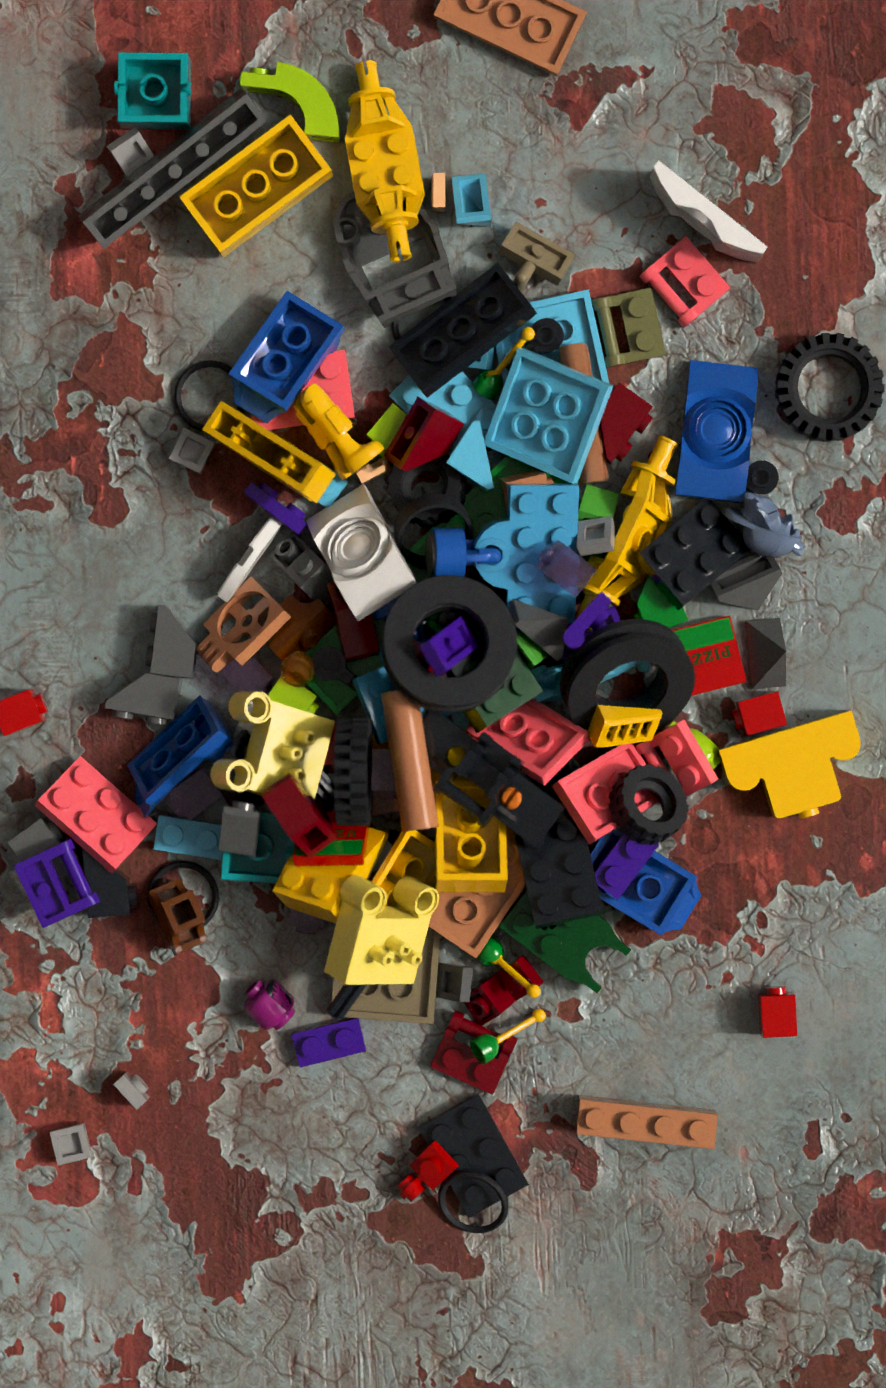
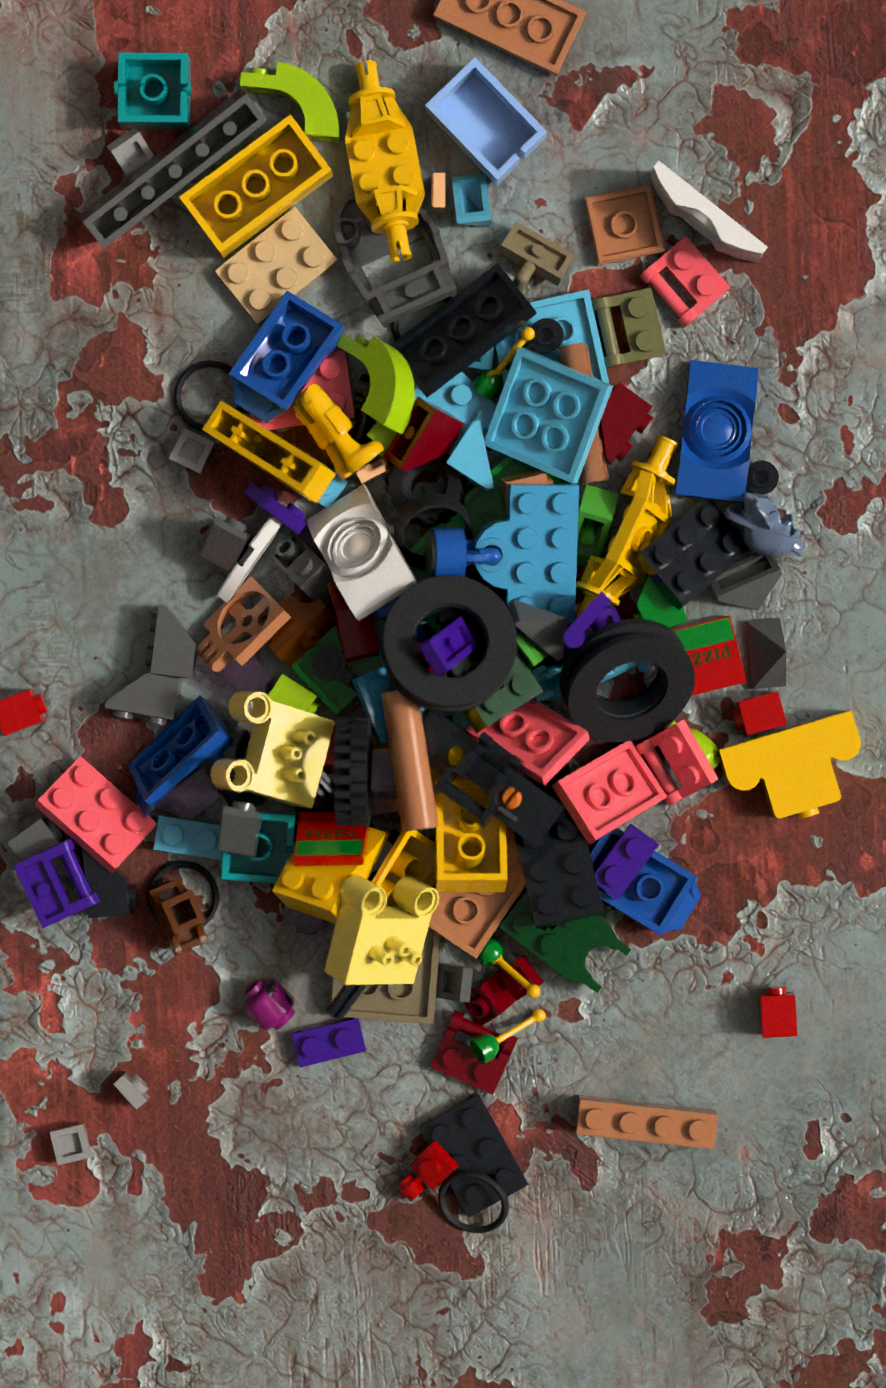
dark red slope [261,773,338,858] -> none
clear orange plate [280,651,315,687] -> none
clear purple brick [537,540,597,598] -> none
light grey plate [577,516,615,556] -> none
yellow slope [588,705,663,747] -> none
black tyre [608,764,689,845] -> none
black tyre [775,333,885,442] -> none
none -> dark grey slope [200,516,252,572]
none -> tan plate [215,207,338,326]
none -> lime arch [337,333,415,435]
none -> black plate [353,374,371,441]
none -> light blue piece [425,57,547,186]
none -> nougat tile [584,184,665,266]

